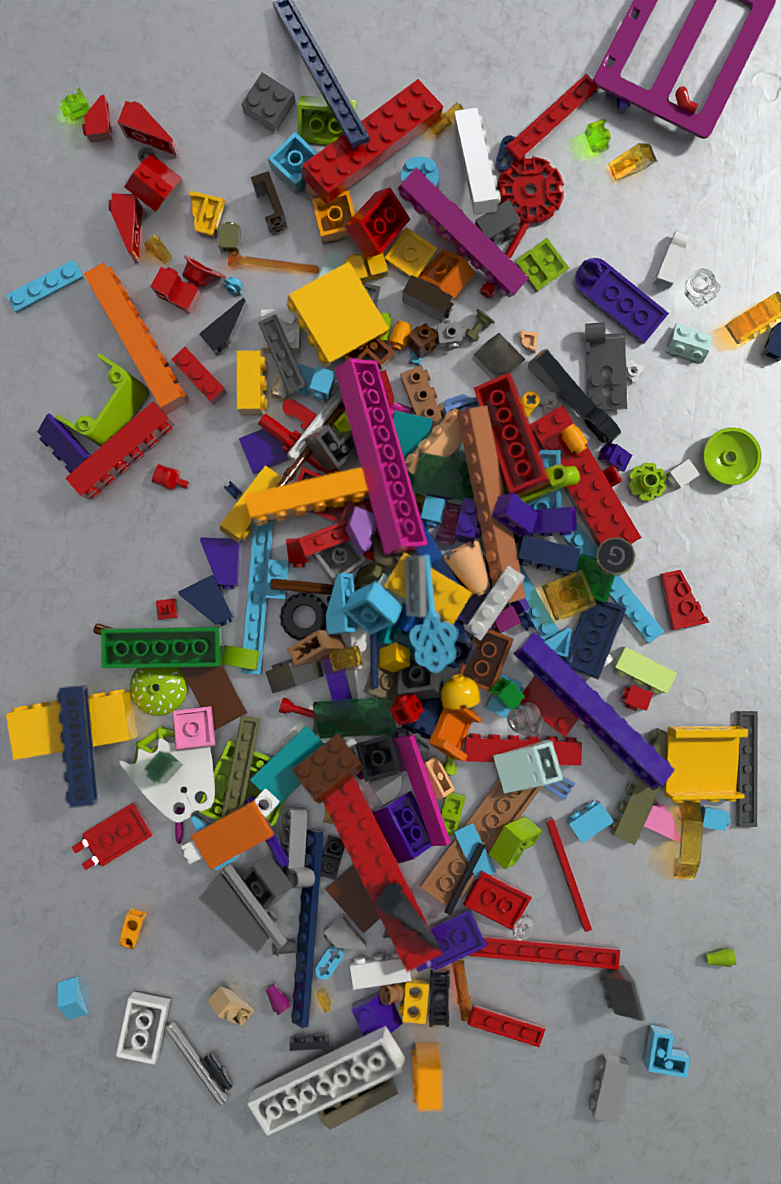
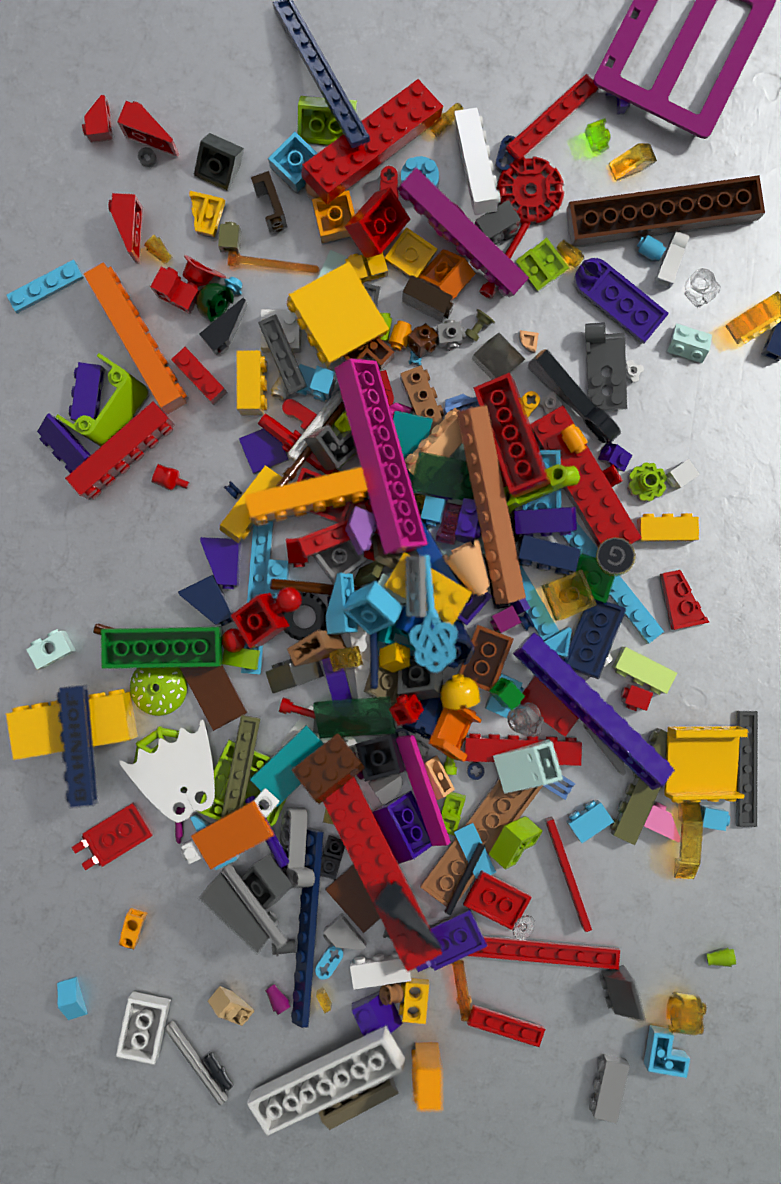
clear neon green brick [60,88,90,122] -> none
red slope [124,153,183,212] -> none
clear green brick [144,751,183,783] -> none
red tile [156,599,178,620] -> none
bright pink tile [172,706,215,750] -> none
dark grey brick [241,72,296,133] -> none
black plate [289,1032,330,1051] -> none
black piece [429,970,450,1027] -> none
white plate [465,566,525,640] -> none
dark purple brick [492,493,538,536] -> none
red arm [675,86,698,113] -> none
lime dish [703,427,762,485] -> none
none -> light aqua brick [26,629,76,670]
none -> dark purple brick [69,362,105,422]
none -> pearl dark grey slope [194,133,244,191]
none -> dark green cylinder [196,283,234,322]
none -> red brick [222,587,302,653]
none -> red piece [379,166,398,198]
none -> dark blue bush [467,762,485,780]
none -> clear yellow cone [556,240,585,268]
none -> reddish brown brick [566,175,765,246]
none -> medium azure brick [637,235,666,261]
none -> yellow brick [637,513,699,542]
none -> clear yellow brick [666,992,707,1036]

